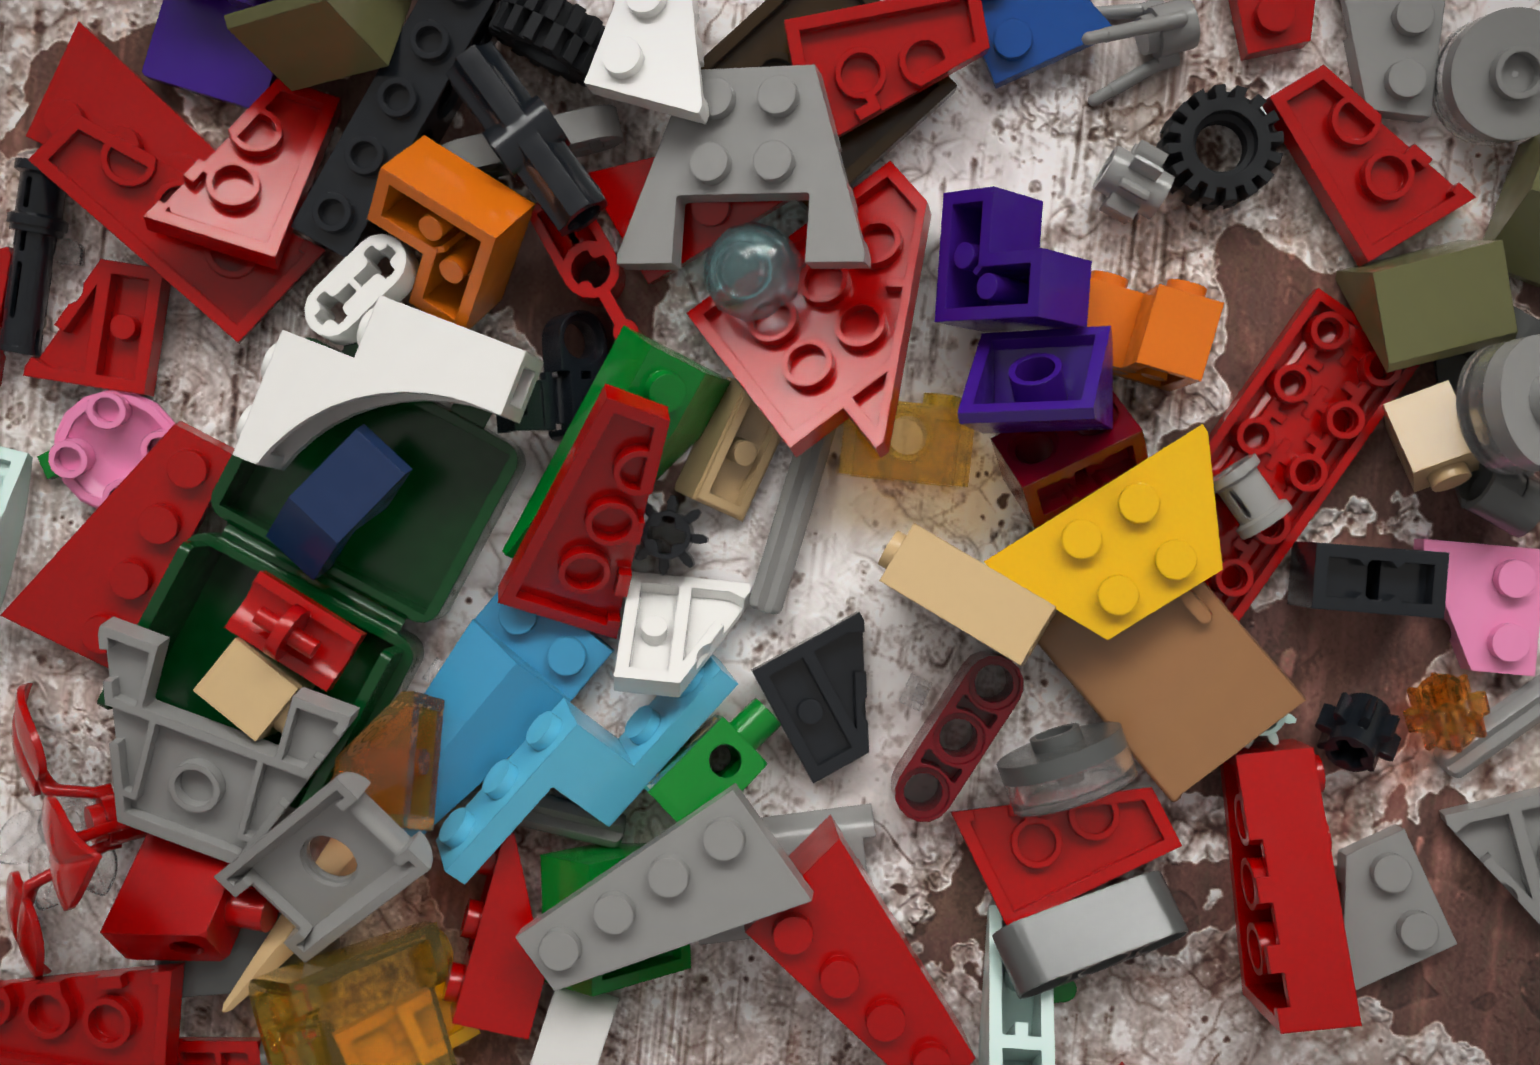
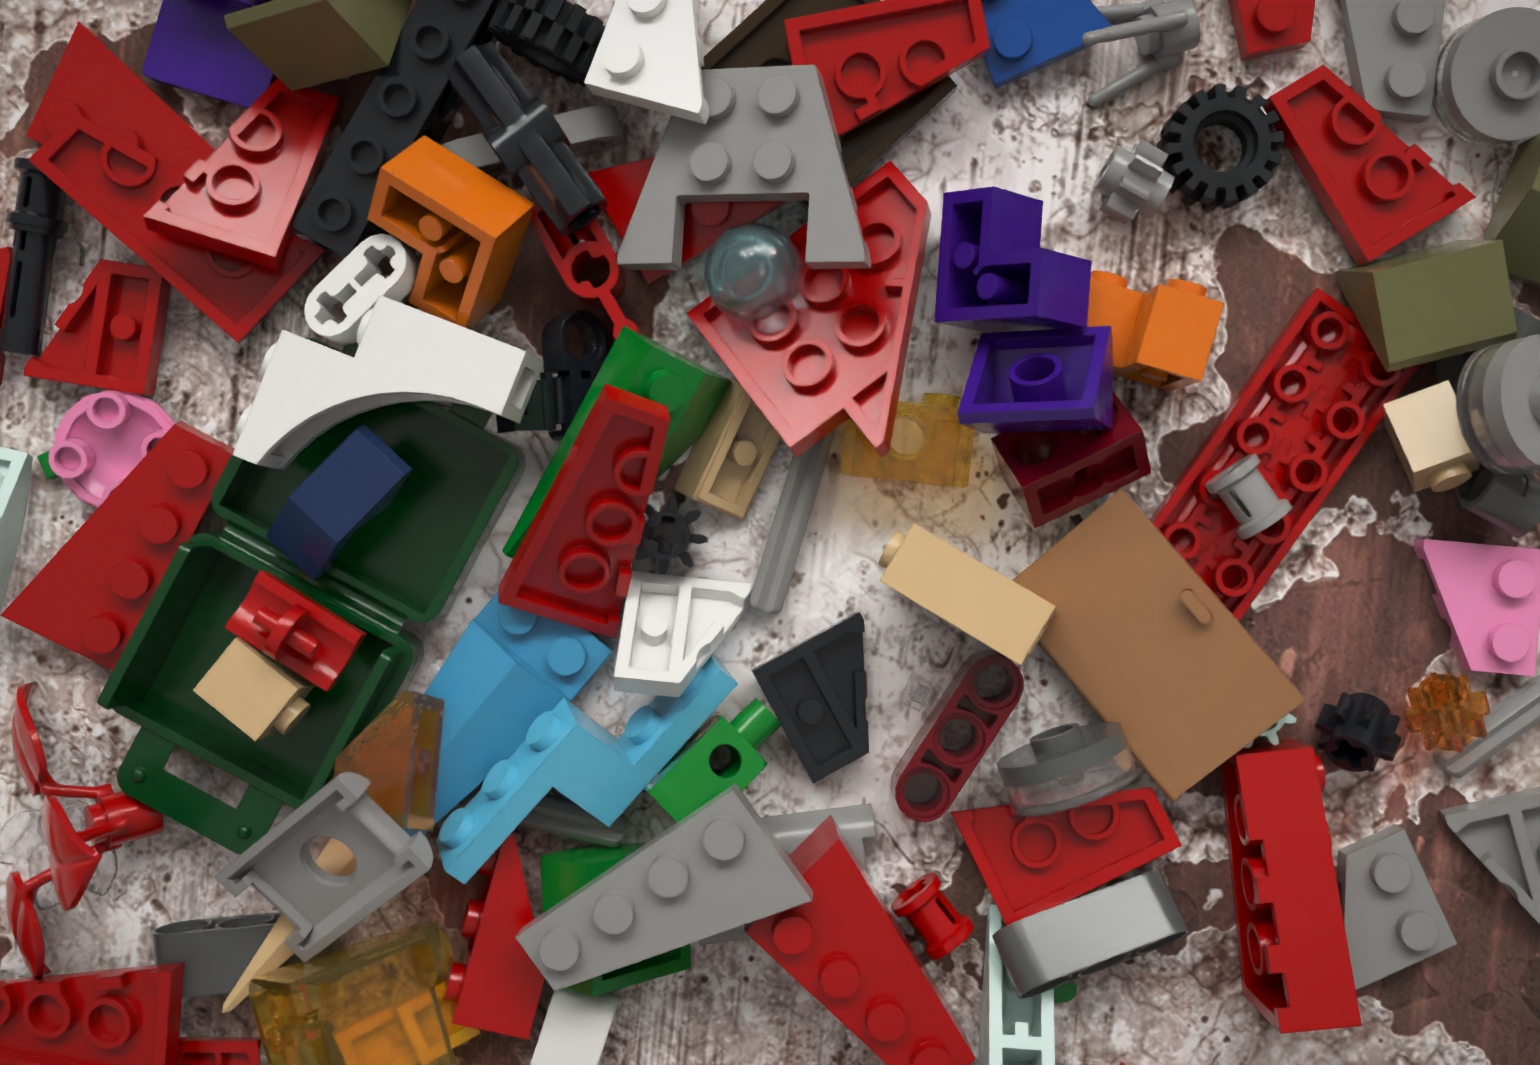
light grey wing [98,616,360,863] -> none
red torso [100,833,279,961] -> none
yellow wing [984,424,1223,640] -> none
black brick [1287,541,1449,619] -> none
none -> red bush [891,872,975,960]

